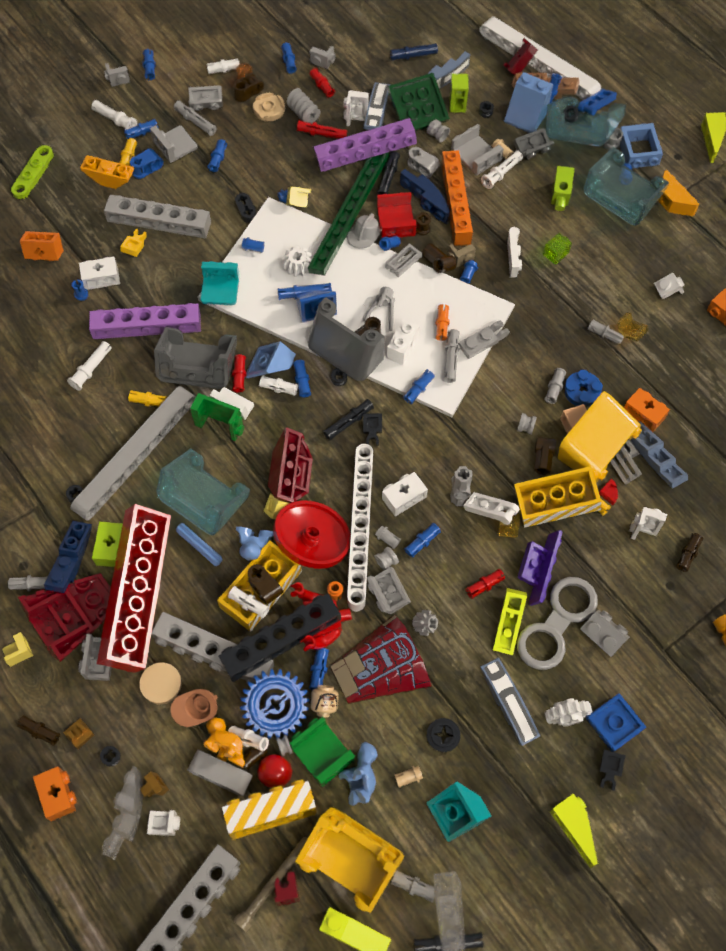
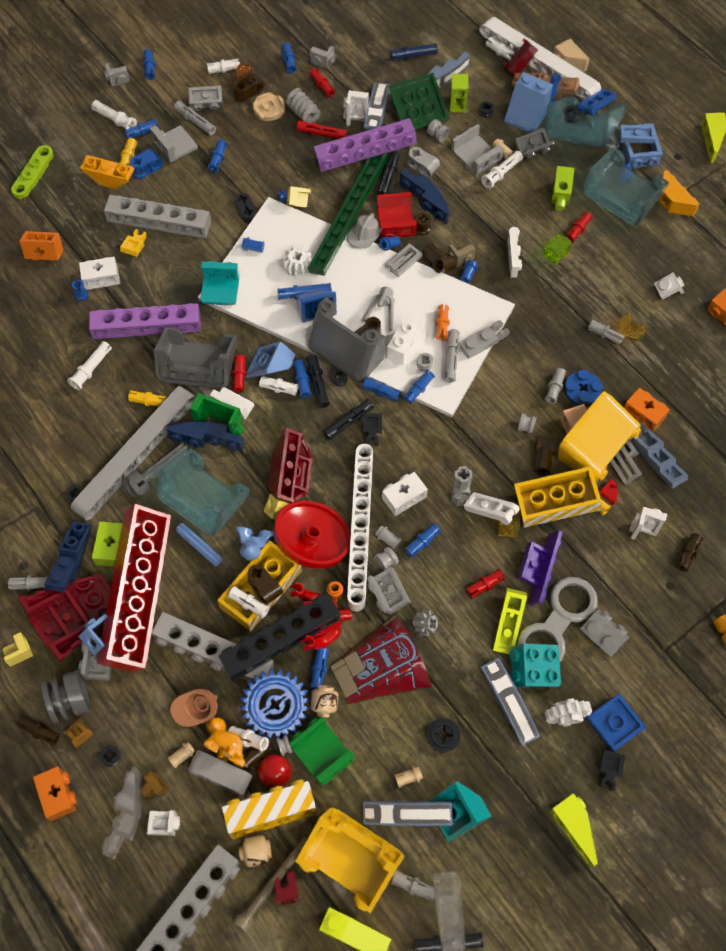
tan tile [140,662,182,705] -> none
medium blue animal [339,742,378,806] -> none
orange brick [441,150,473,246] -> none
none -> dark grey wheel [41,670,91,724]
none -> medium blue bracket [78,614,108,655]
none -> dark grey piece [123,443,189,497]
none -> dark blue slope [166,421,245,451]
none -> tan pin [167,742,196,768]
none -> tan head [239,835,272,867]
none -> black pin [306,355,330,408]
none -> blue pin [362,377,401,402]
none -> slope [363,800,452,826]
none -> light grey bush [417,353,434,371]
none -> white pin [486,37,516,62]
none -> teal bracket [509,644,561,688]
none -> tan slope [554,39,589,72]
none -> red pin [565,211,593,243]
none -> medium blue plate [619,125,655,143]

